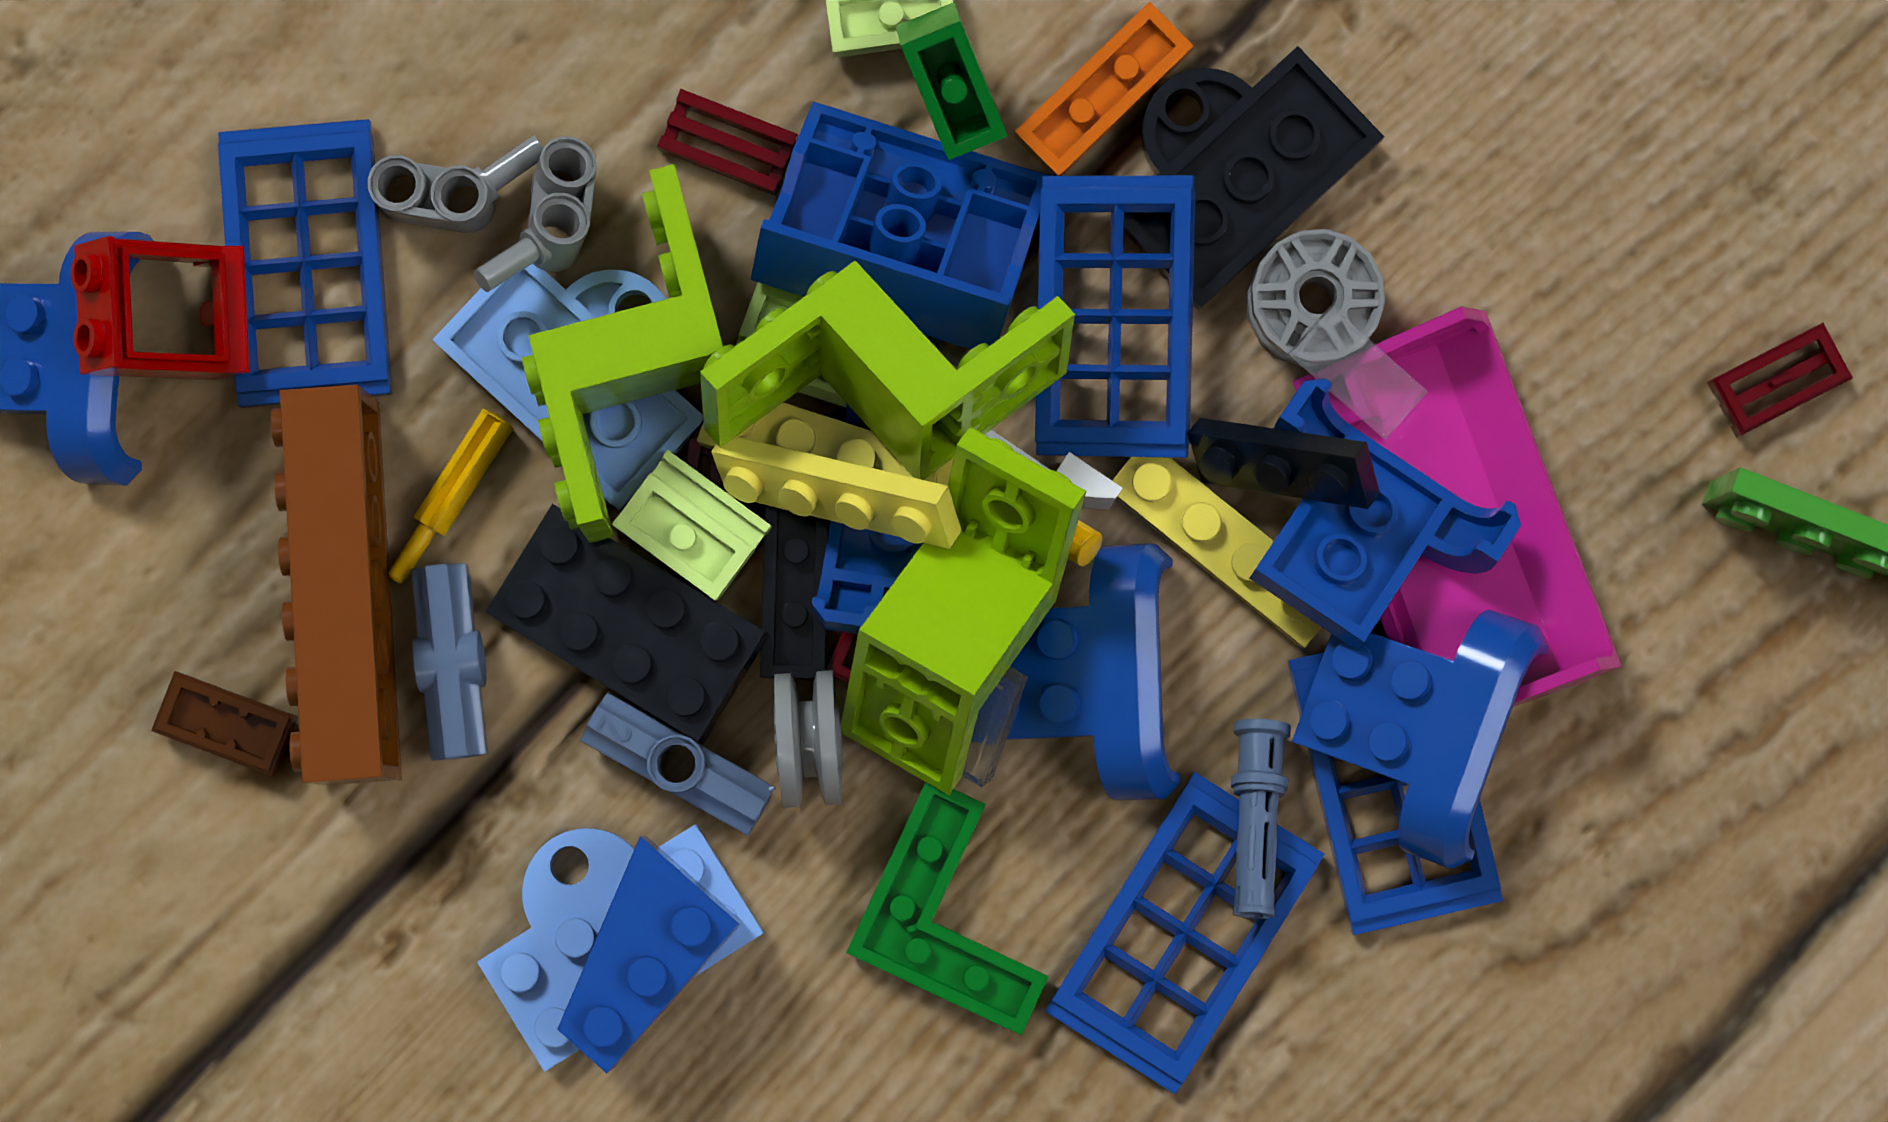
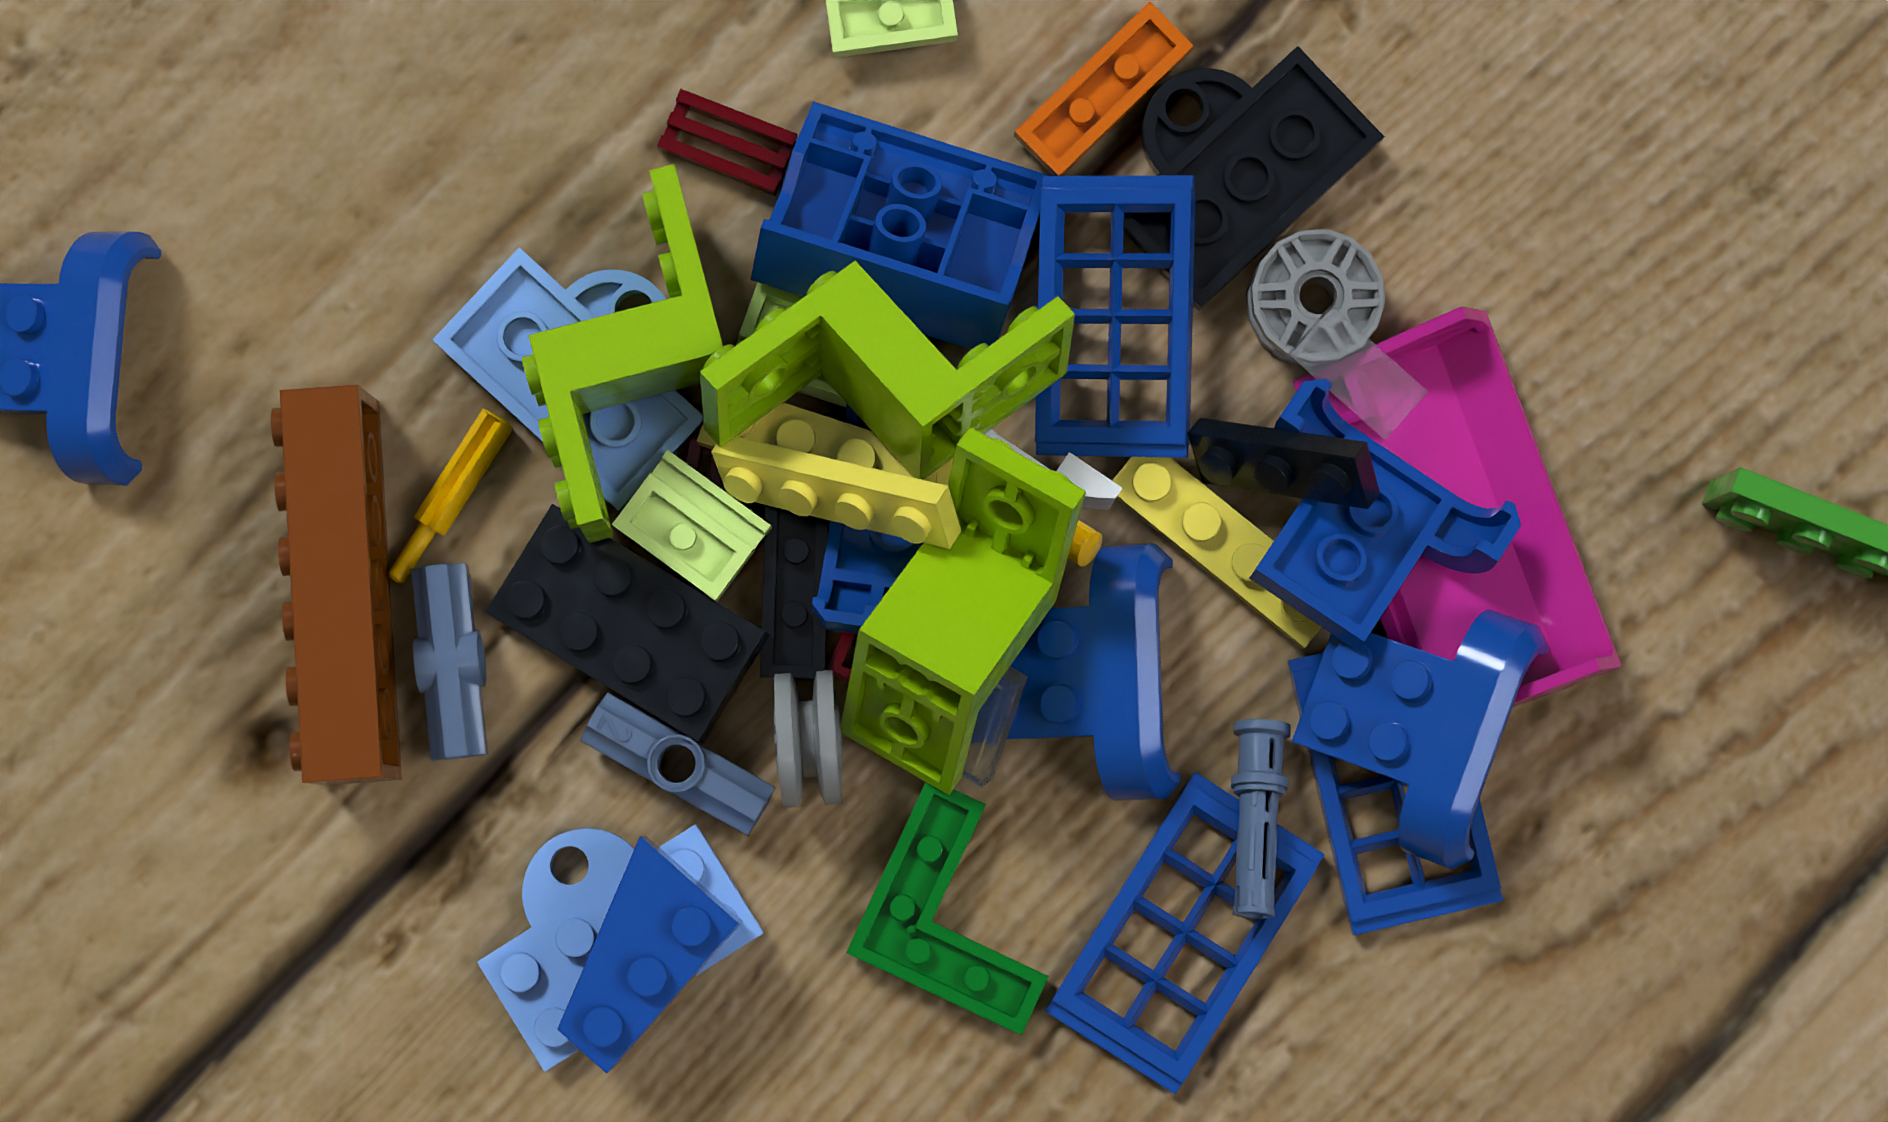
red window [71,236,250,380] -> none
reddish brown plate [151,671,298,776] -> none
blue piece [218,119,392,408] -> none
light grey beam [368,135,543,233] -> none
light grey beam [474,136,597,292] -> none
green brick [896,2,1007,161] -> none
dark red tile [1707,323,1853,438] -> none

